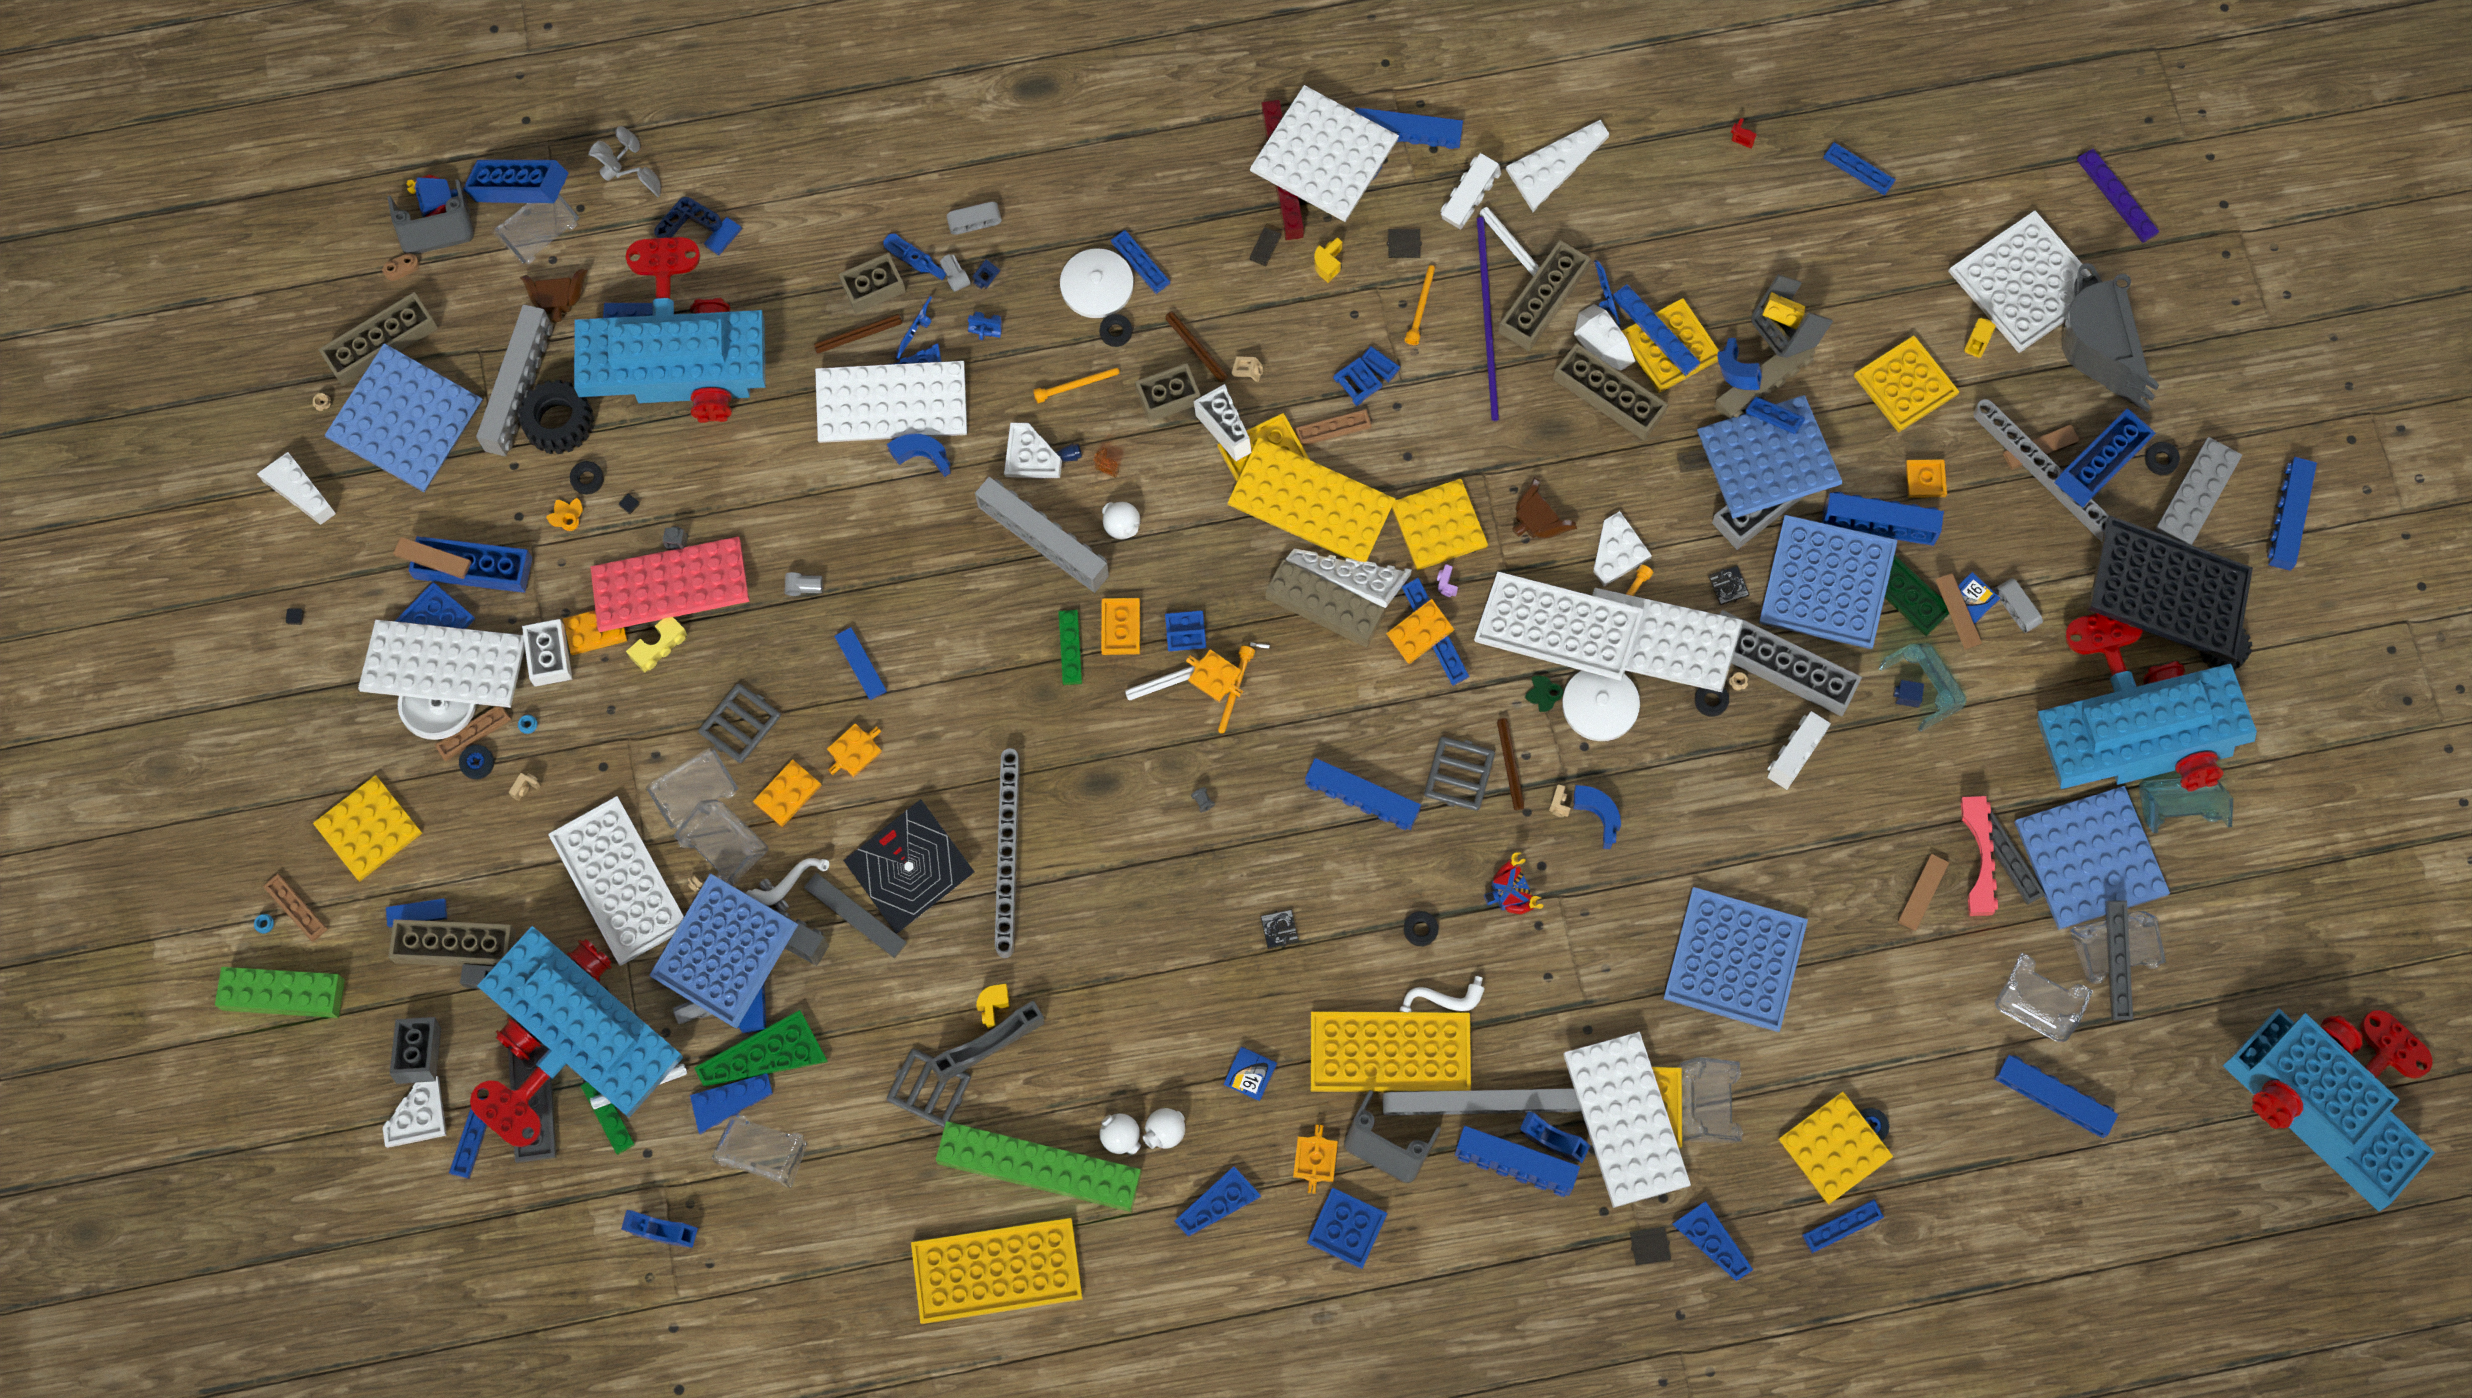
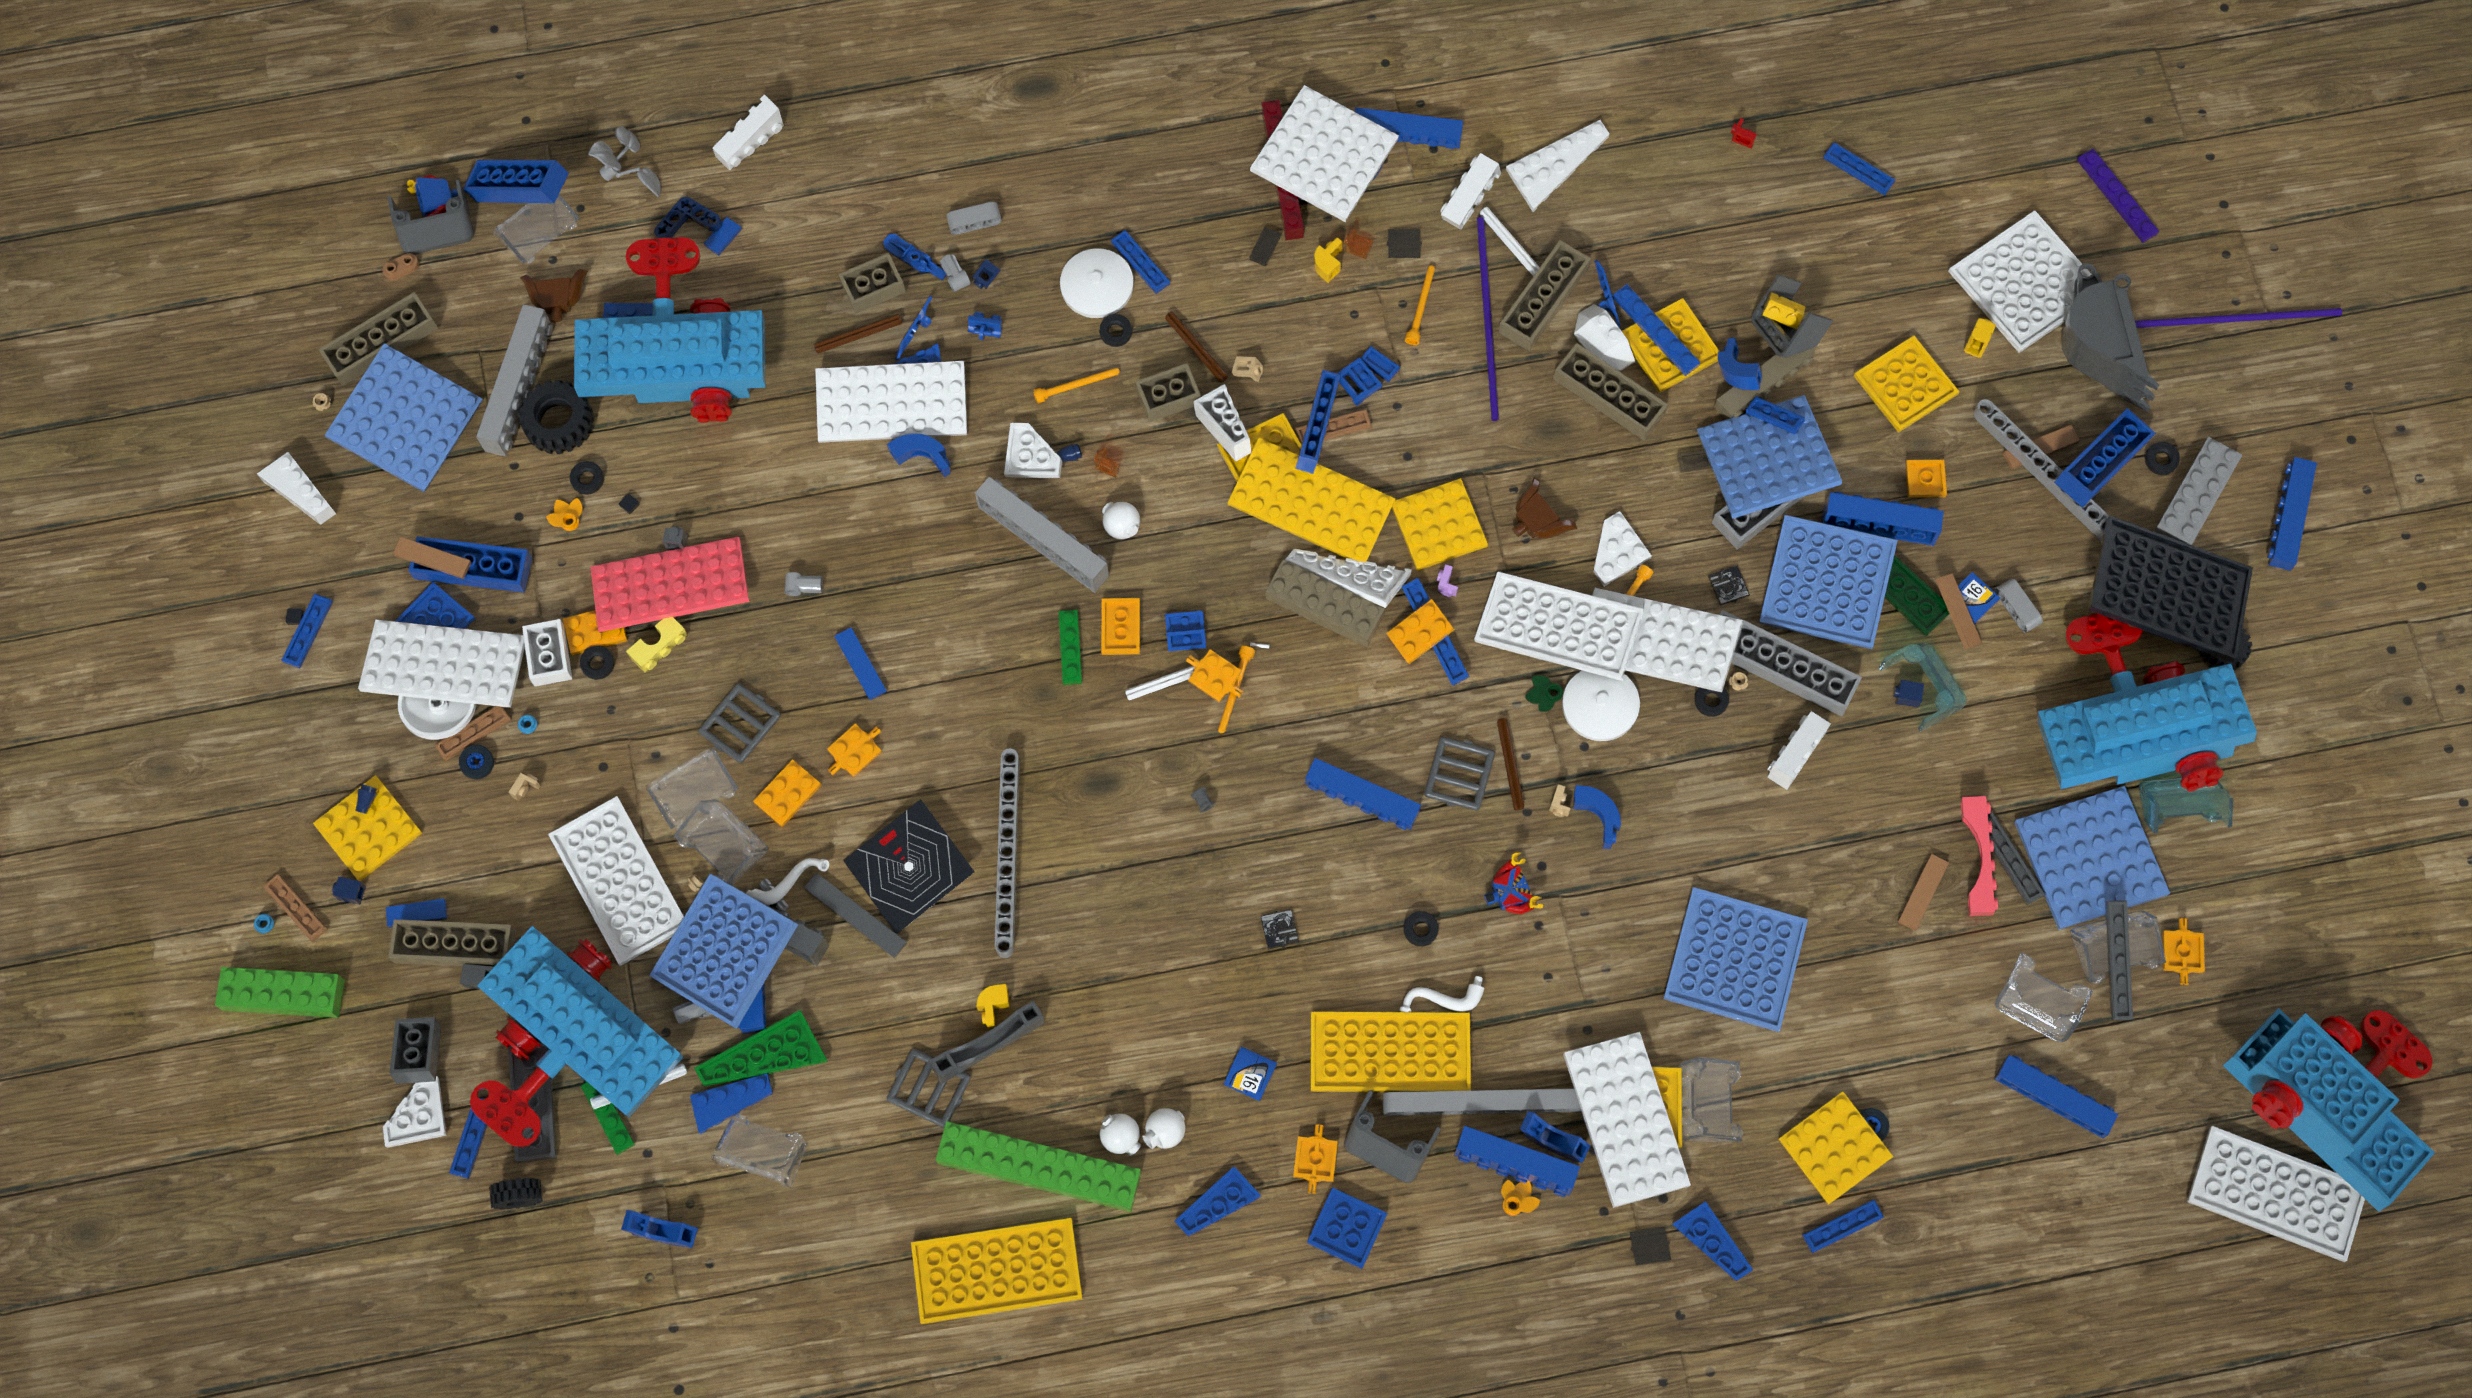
none -> blue tile [281,593,333,668]
none -> dark blue brick [332,877,366,905]
none -> dark blue cone [355,784,377,814]
none -> black tyre [489,1178,543,1209]
none -> black tyre [580,645,615,680]
none -> white wedge [713,94,784,170]
none -> blue brick [1295,370,1341,474]
none -> clear orange bracket [1344,229,1373,259]
none -> light orange plate [1501,1180,1540,1216]
none -> dark purple piece [2135,308,2342,328]
none -> light orange plate [2162,918,2205,985]
none -> white plate [2187,1126,2365,1262]

